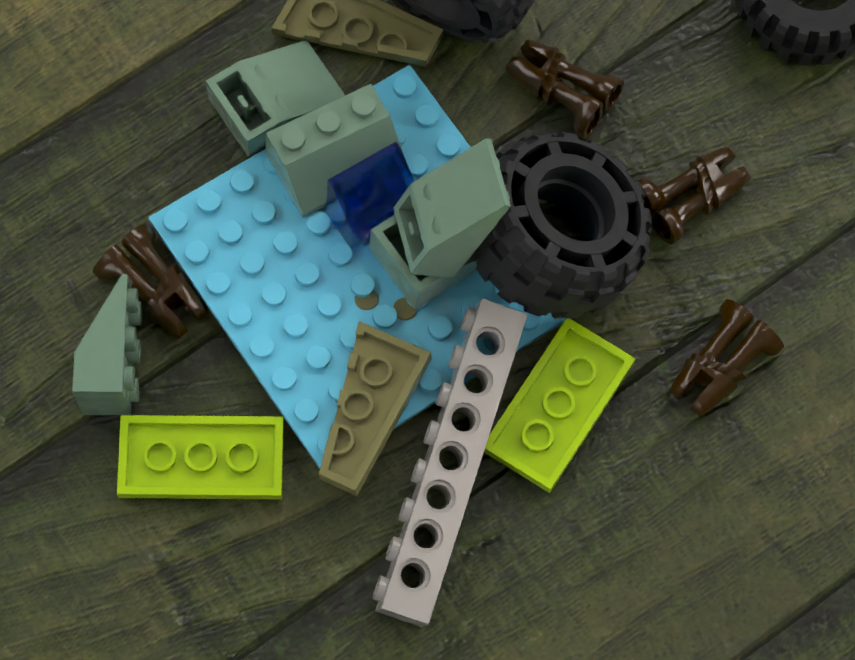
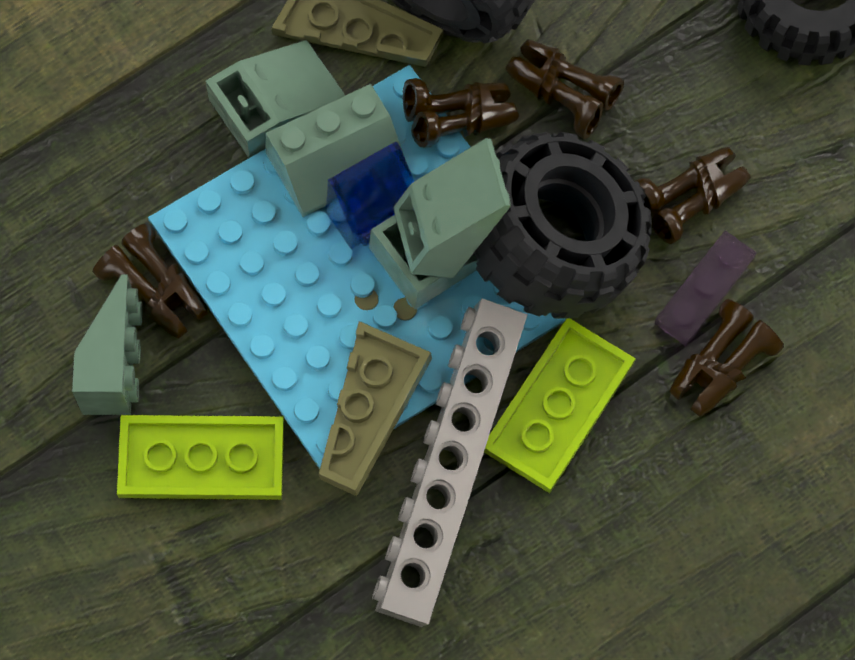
none -> dark brown piece [403,78,519,148]
none -> clear purple plate [654,231,757,346]

